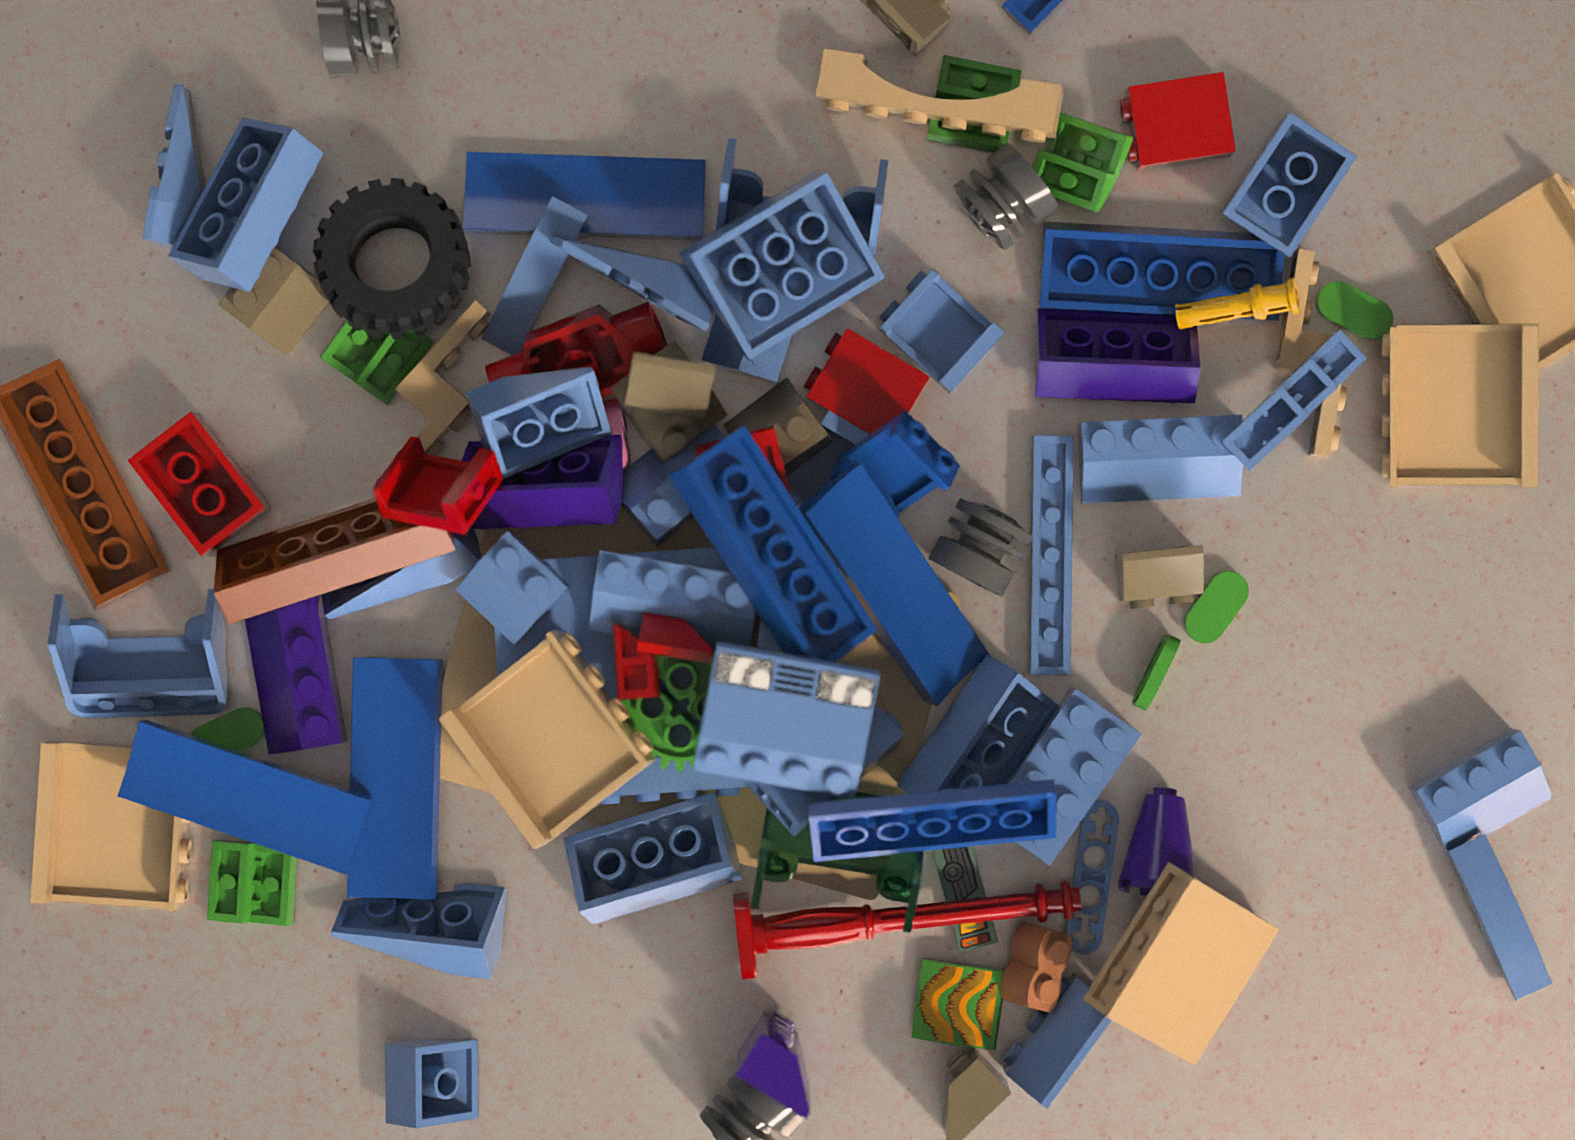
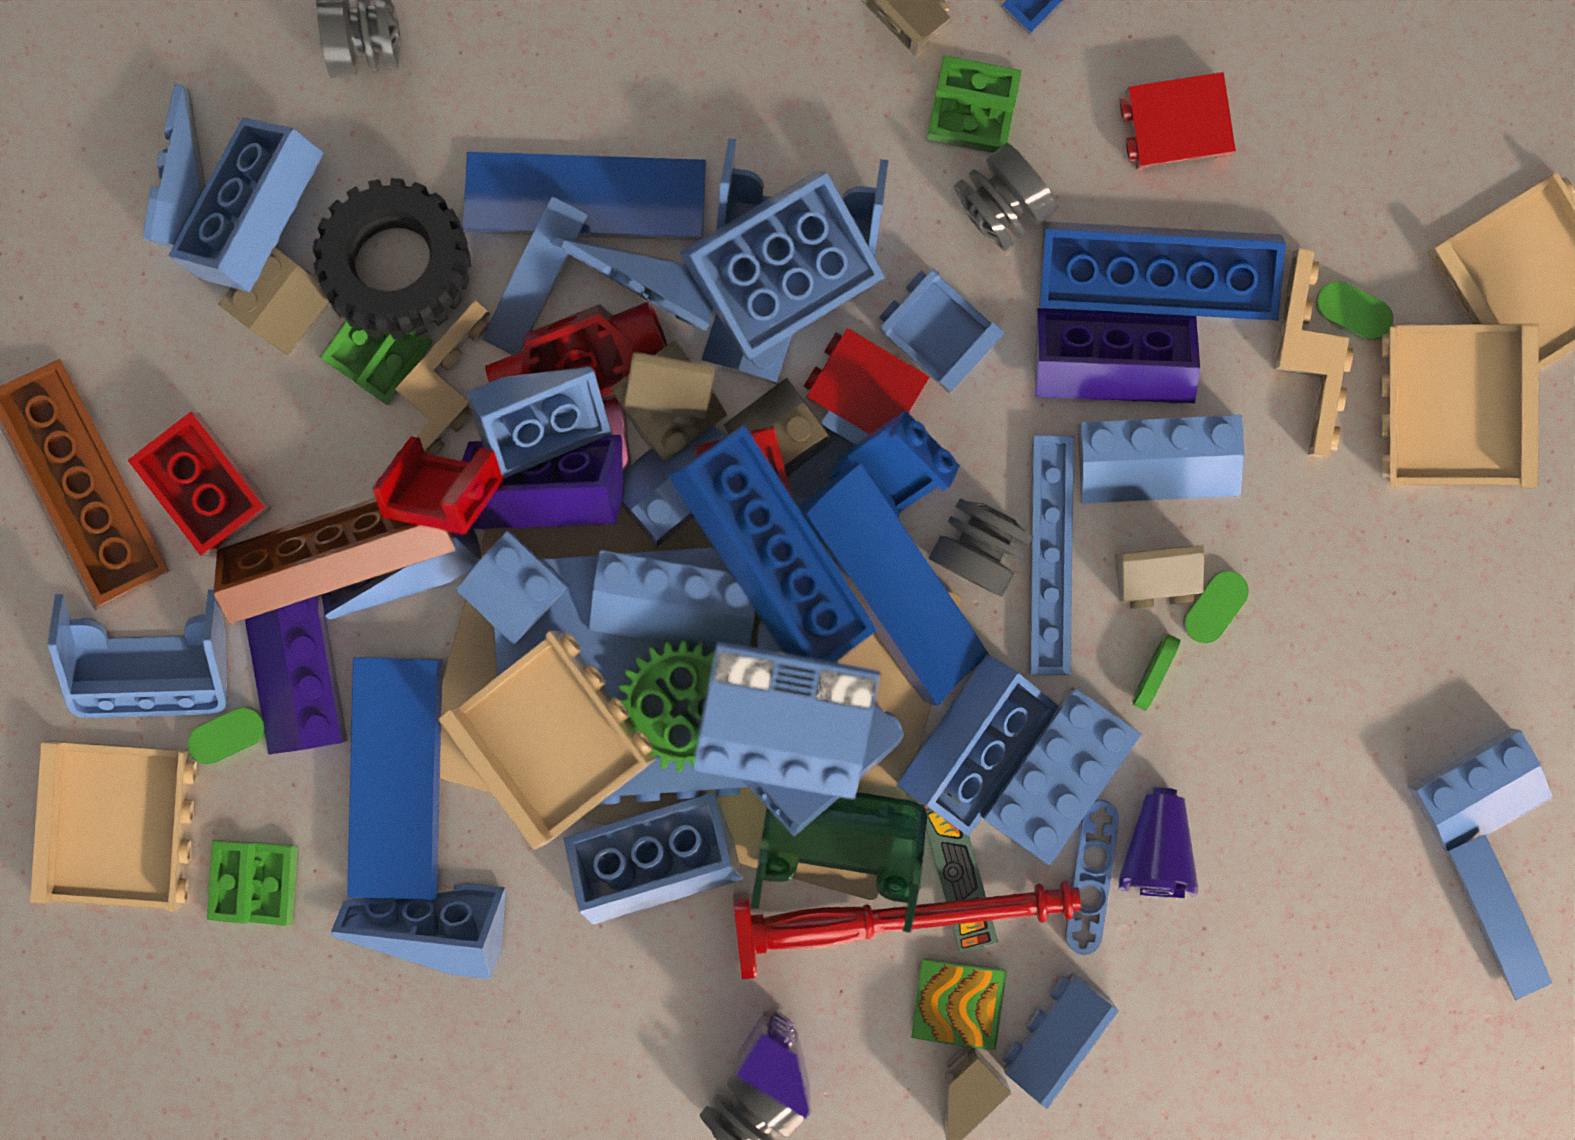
blue arch [117,720,374,874] -> none
medium blue slope [385,1039,478,1128] -> none
red tile [613,624,661,700] -> none
red tile [637,612,713,664] -> none
blue arch [808,779,1056,862] -> none
tan arch [816,48,1064,143] -> none
nougat brick [1000,921,1072,1013] -> none
bright green slope [1033,112,1134,212] -> none
tan panel [1082,862,1279,1065] -> none
yellow pin [1175,278,1300,330] -> none
medium blue slope [1222,112,1357,258] -> none
medium blue slope [1222,329,1367,471] -> none

